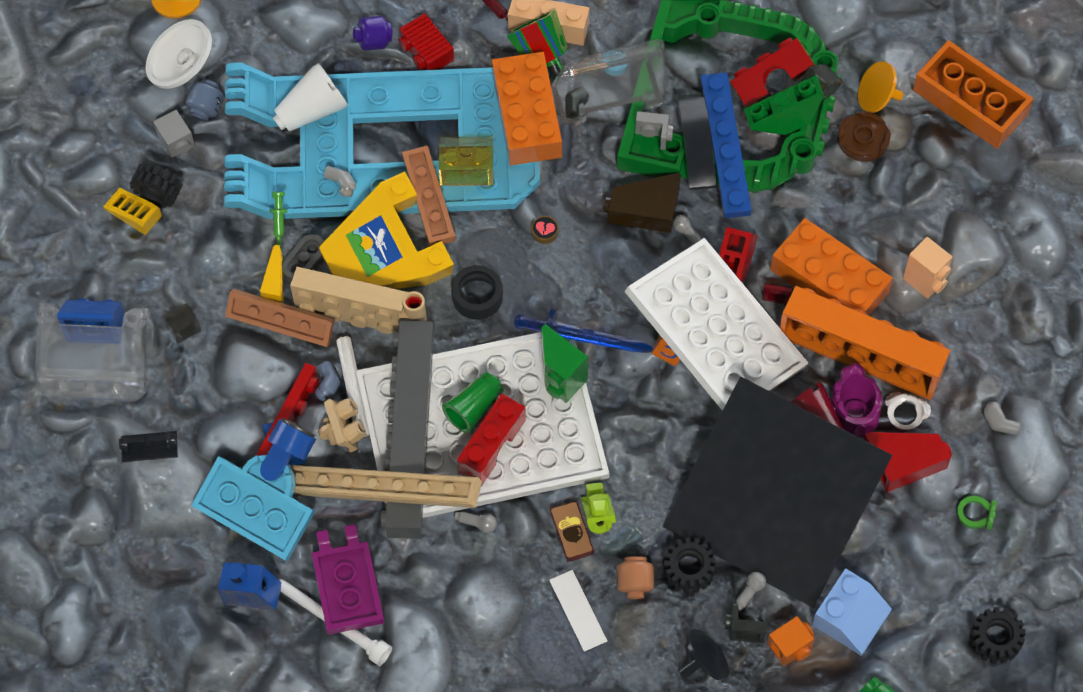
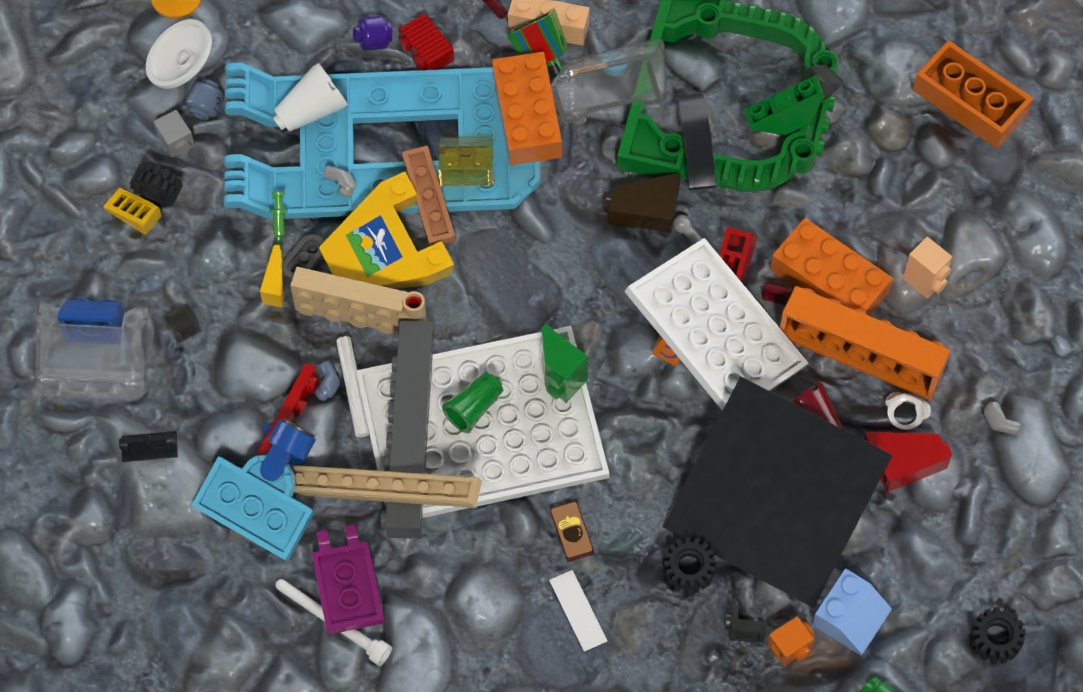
blue torso [218,562,282,610] -> none
nougat plate [225,289,335,347] -> none
tan hips [318,398,366,452] -> none
black tyre [451,265,503,320] -> none
light grey piece [454,511,497,534] -> none
red arch [457,393,526,487] -> none
clear blue sword [514,309,653,353] -> none
tile [532,216,558,244] -> none
pearl dark grey arm [565,87,589,119] -> none
lime hips [581,483,616,534] -> none
nougat head [617,557,654,599] -> none
light grey bracket [635,111,673,150] -> none
black shield [679,629,729,680] -> none
blue plate [701,72,752,219] -> none
red arch [730,38,817,108] -> none
light grey piece [736,572,766,612] -> none
magenta piece [831,363,882,438] -> none
reddish brown tile [837,112,891,162] -> none
light orange shield [858,61,903,113] -> none
bright green piece [957,496,997,530] -> none

